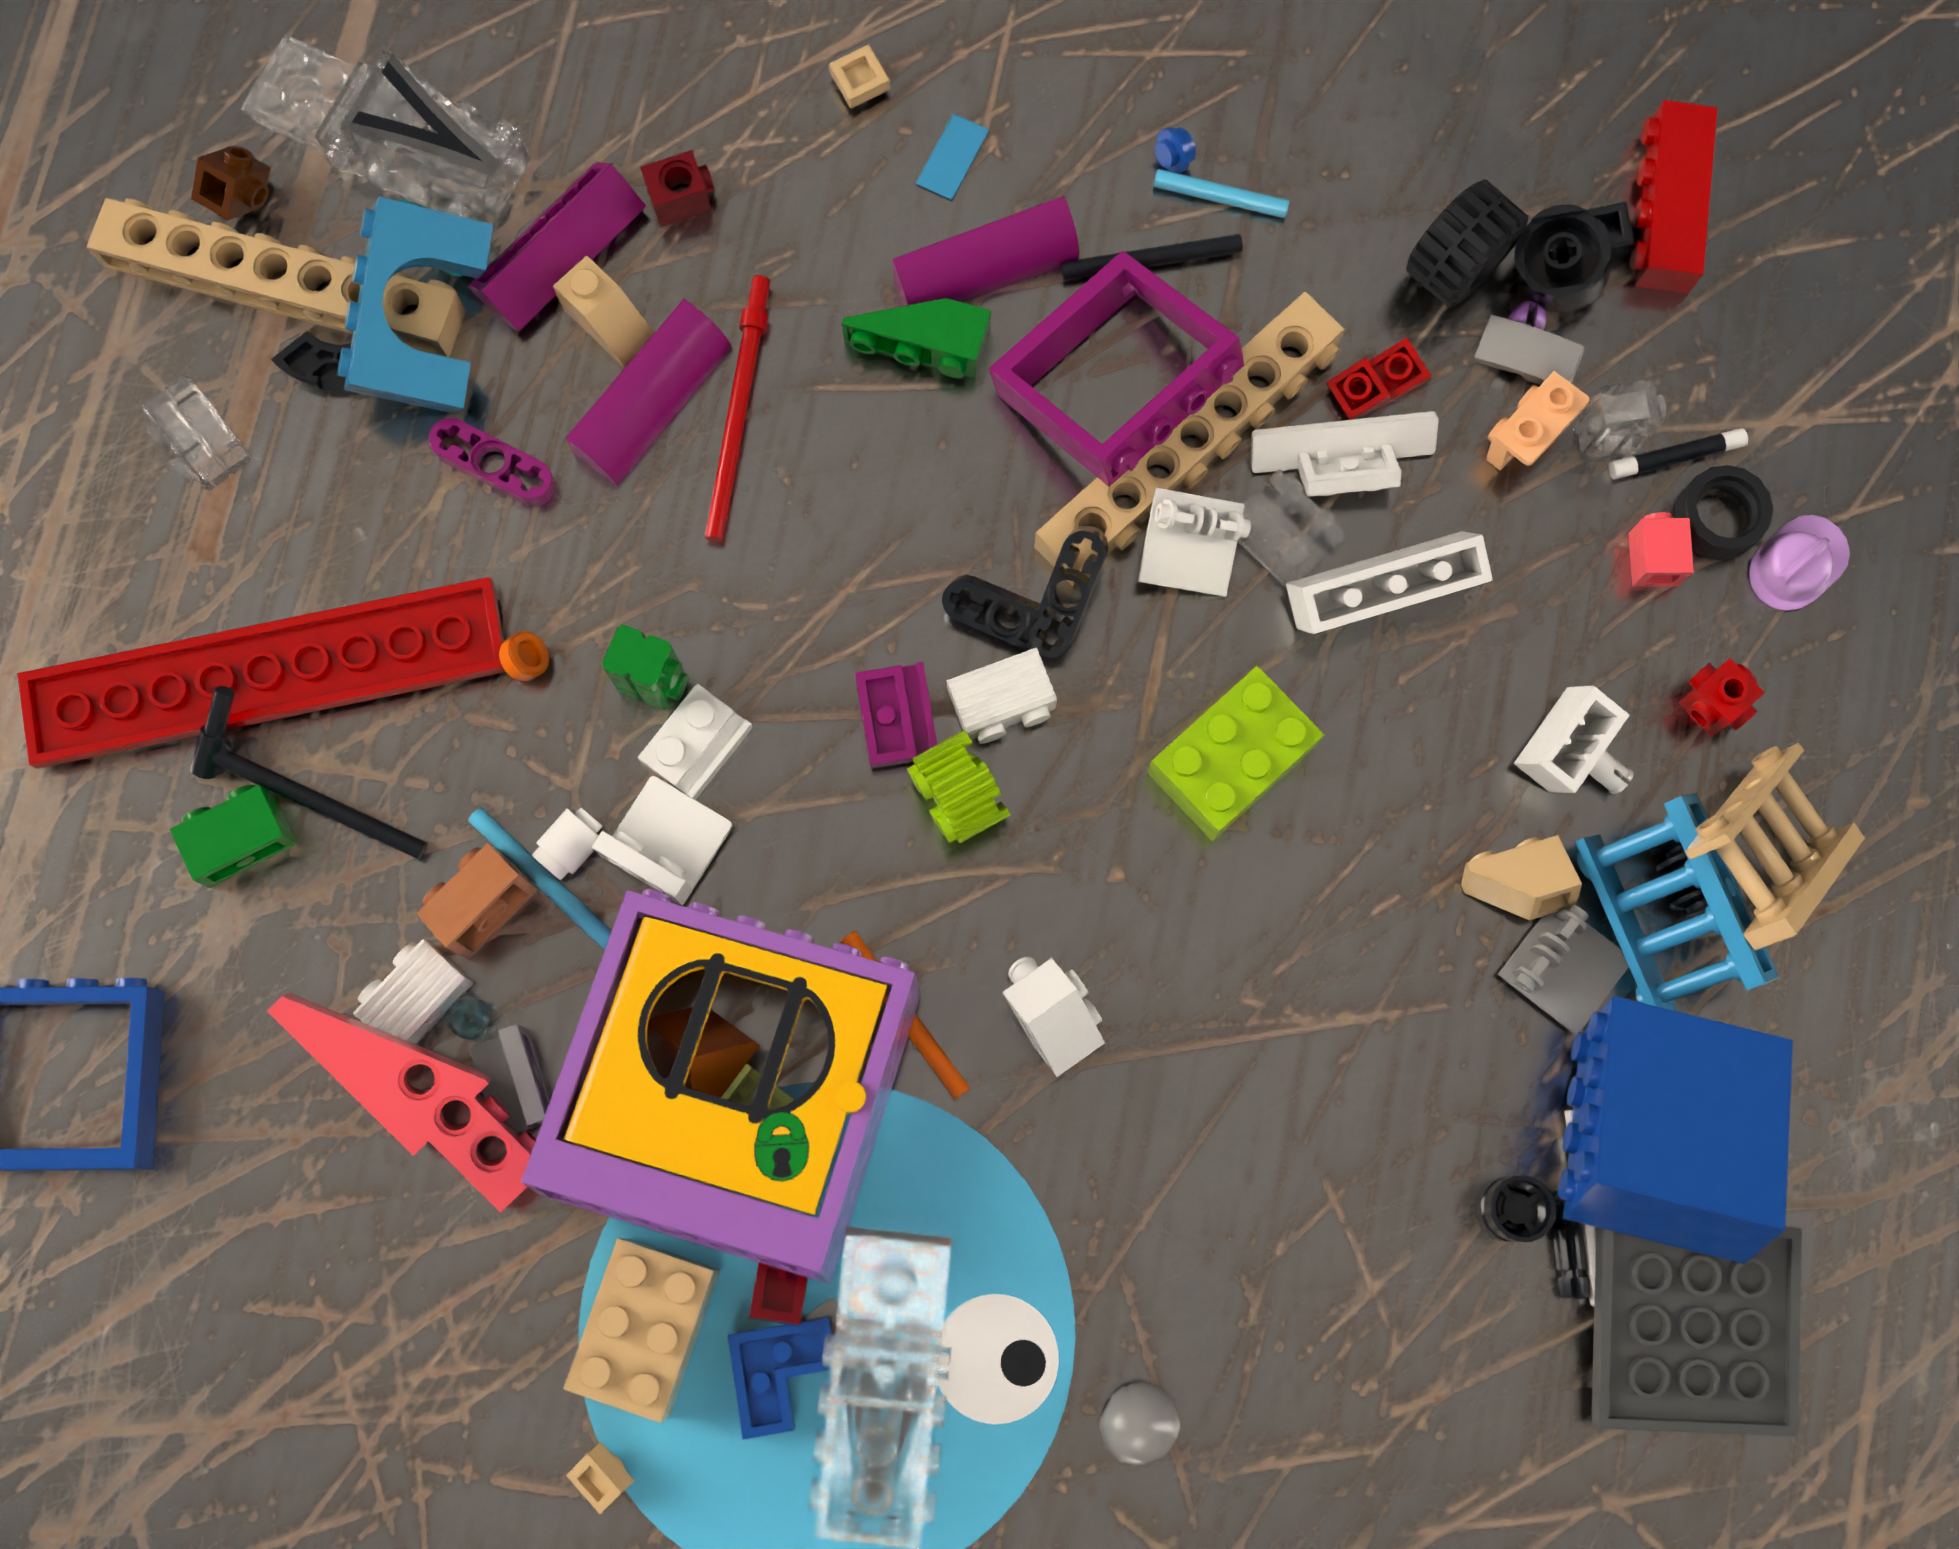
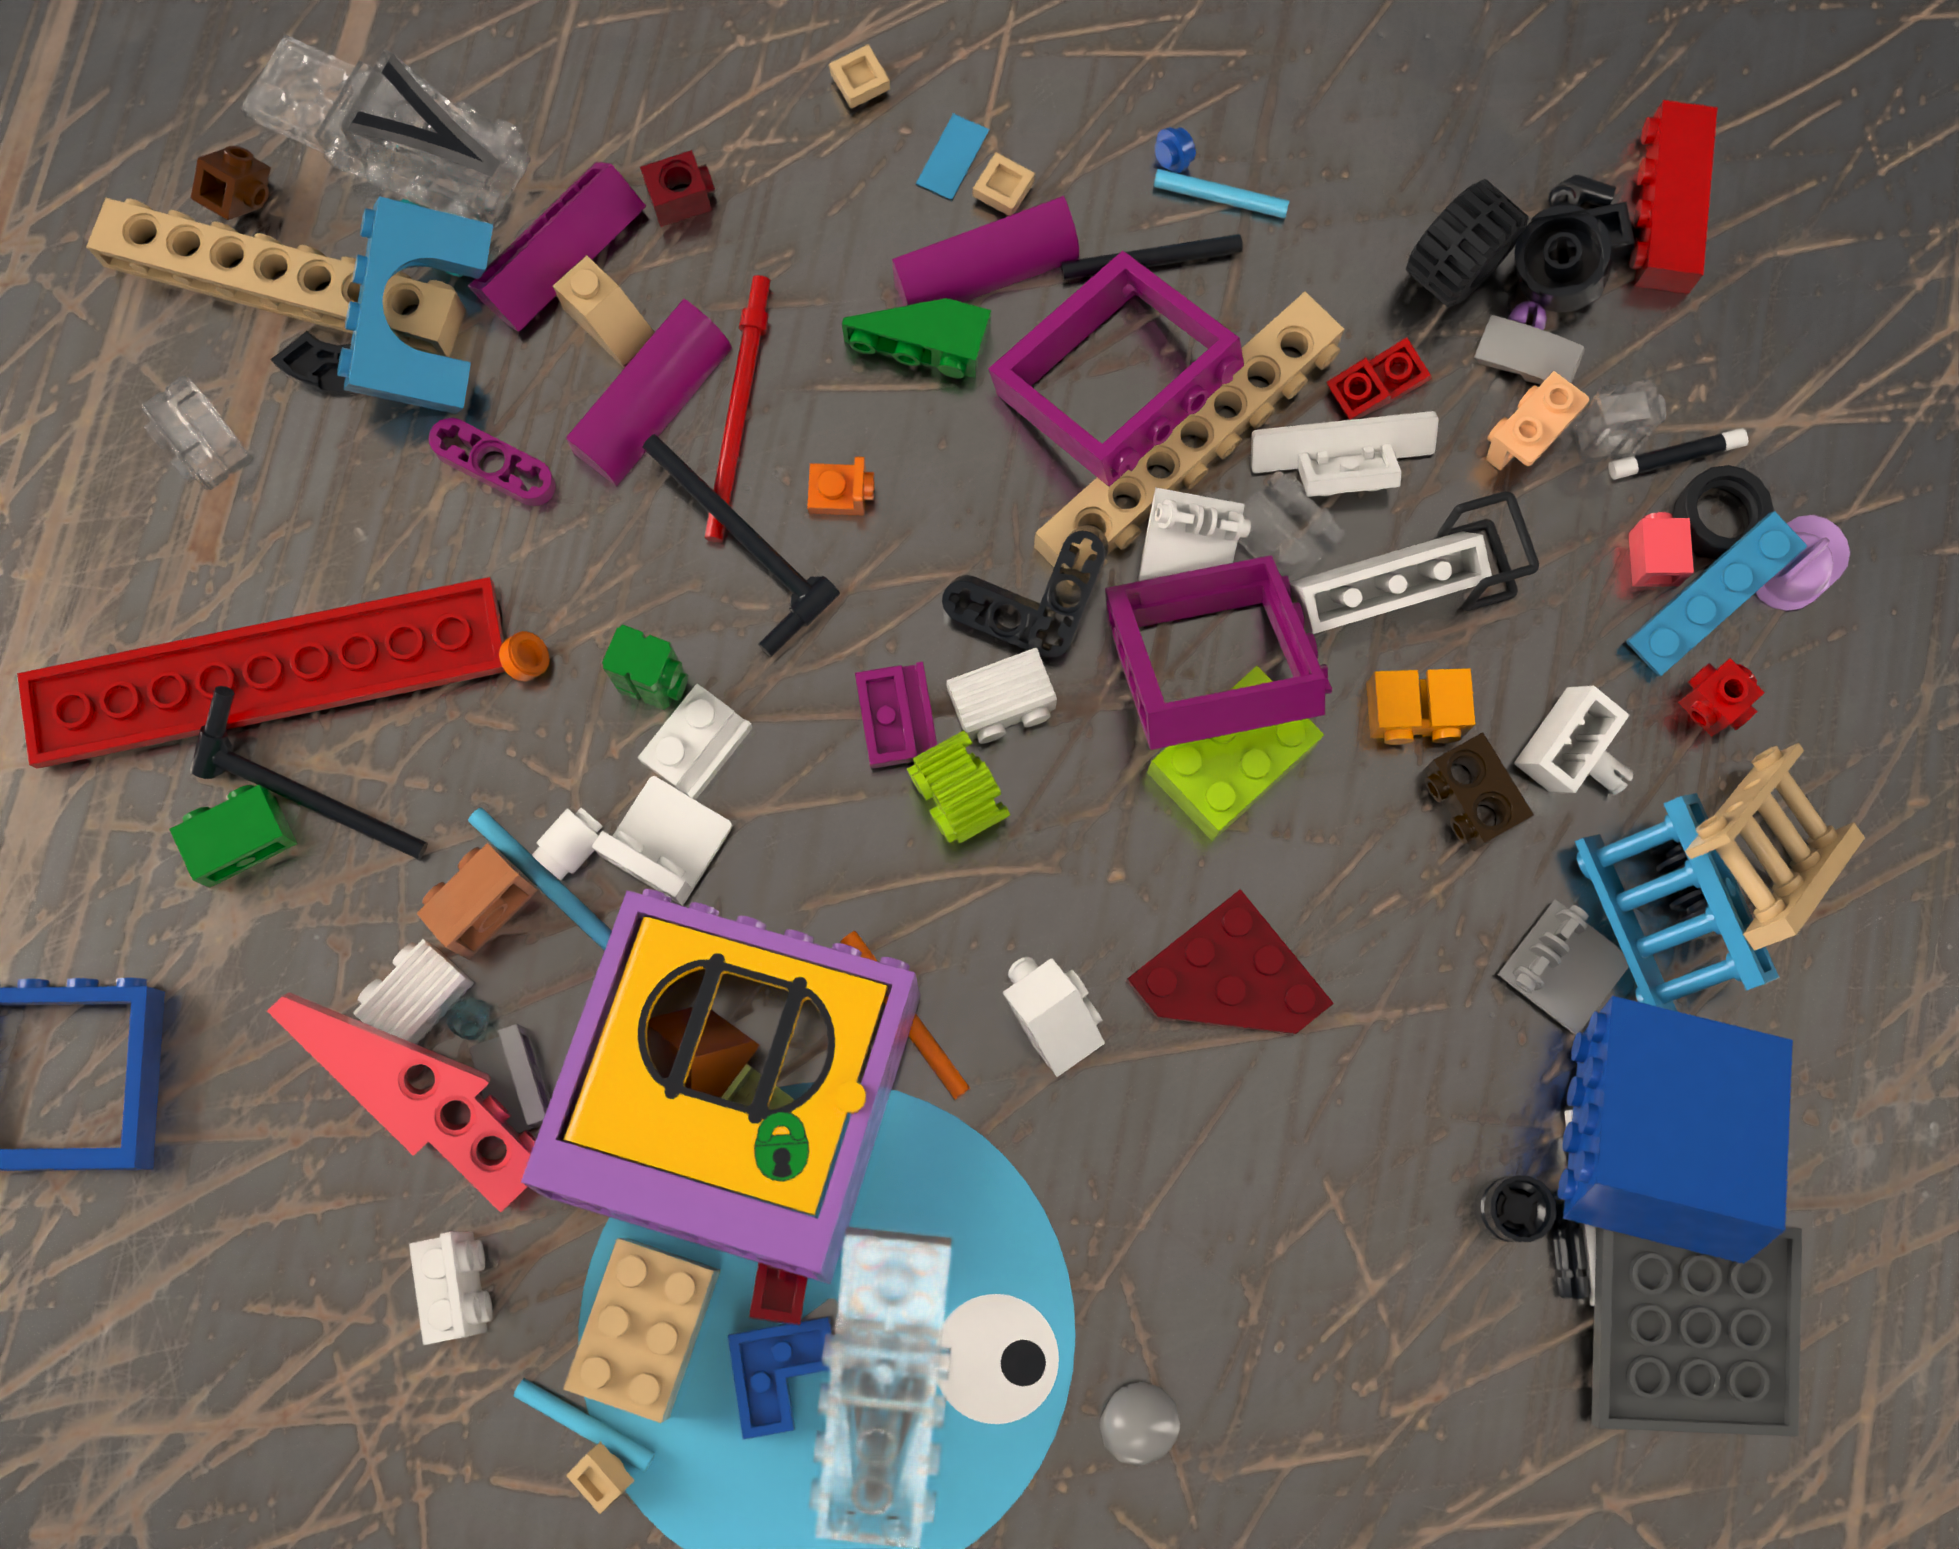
tan slope [1461,835,1582,921] -> none
none -> white bracket [409,1232,493,1345]
none -> medium azure bar [513,1378,655,1472]
none -> black bar [642,434,840,657]
none -> orange bracket [807,456,875,516]
none -> tan plate [973,152,1035,216]
none -> magenta window [1105,555,1332,750]
none -> dark red plate [1126,889,1334,1035]
none -> light orange piece [1366,668,1475,745]
none -> dark brown brick [1424,732,1534,851]
none -> black piece [1437,491,1539,611]
none -> black arm [1548,175,1616,207]
none -> dark azure plate [1625,511,1807,676]

